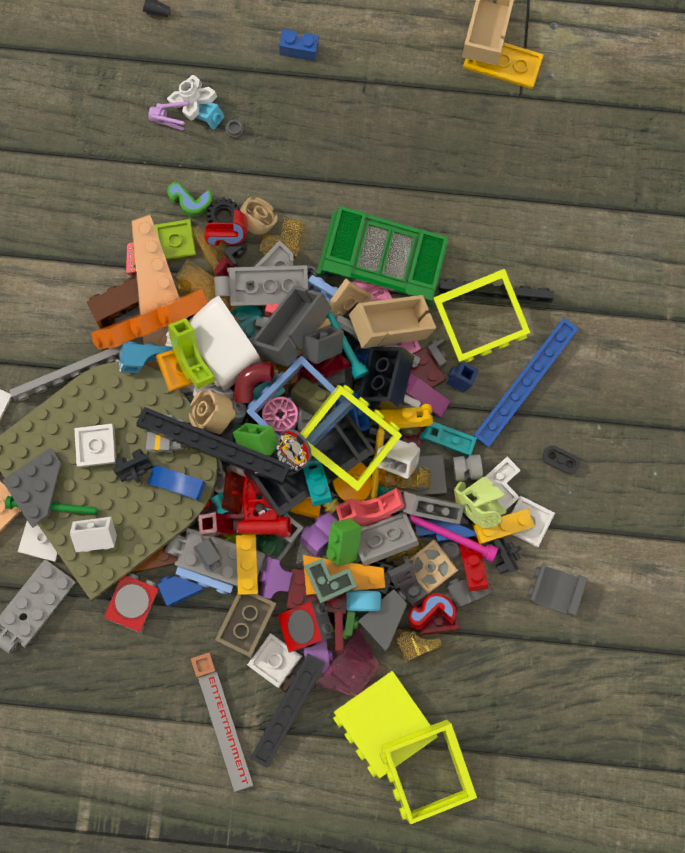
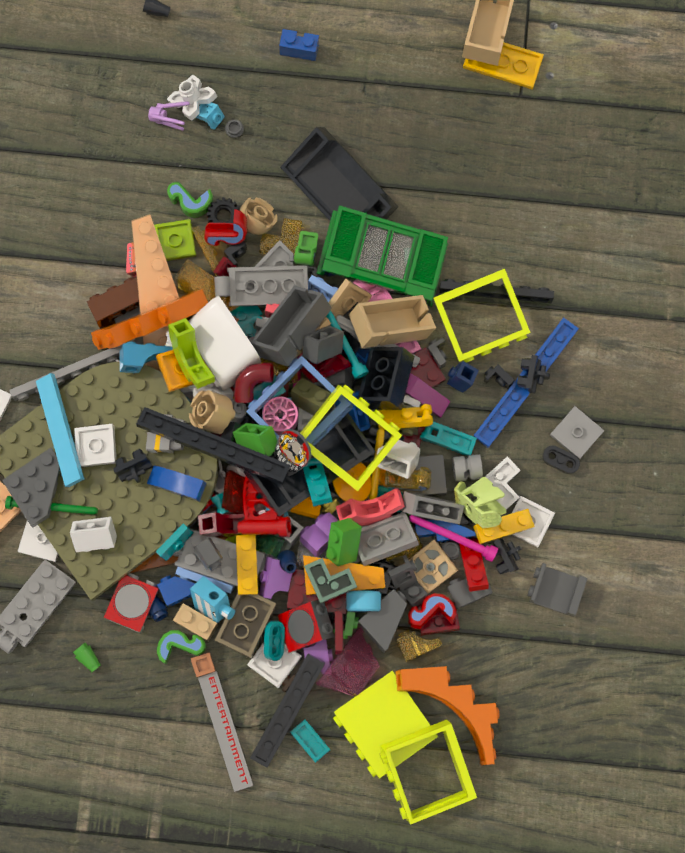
none -> medium azure tile [36,373,84,487]
none -> bright green cone [73,643,101,672]
none -> dark blue cone [149,595,169,622]
none -> teal plate [156,523,194,561]
none -> bright green animal [157,630,206,664]
none -> tan brick [173,603,218,642]
none -> medium azure torso [190,576,235,623]
none -> teal plate [264,621,285,661]
none -> dark blue cone [277,550,296,573]
none -> black slope [280,127,399,238]
none -> teal plate [290,720,330,763]
none -> bright green animal [294,231,318,266]
none -> orange arch [395,666,499,765]
none -> black bracket [484,364,514,389]
none -> black hips [517,355,550,394]
none -> light grey plate [550,406,604,460]

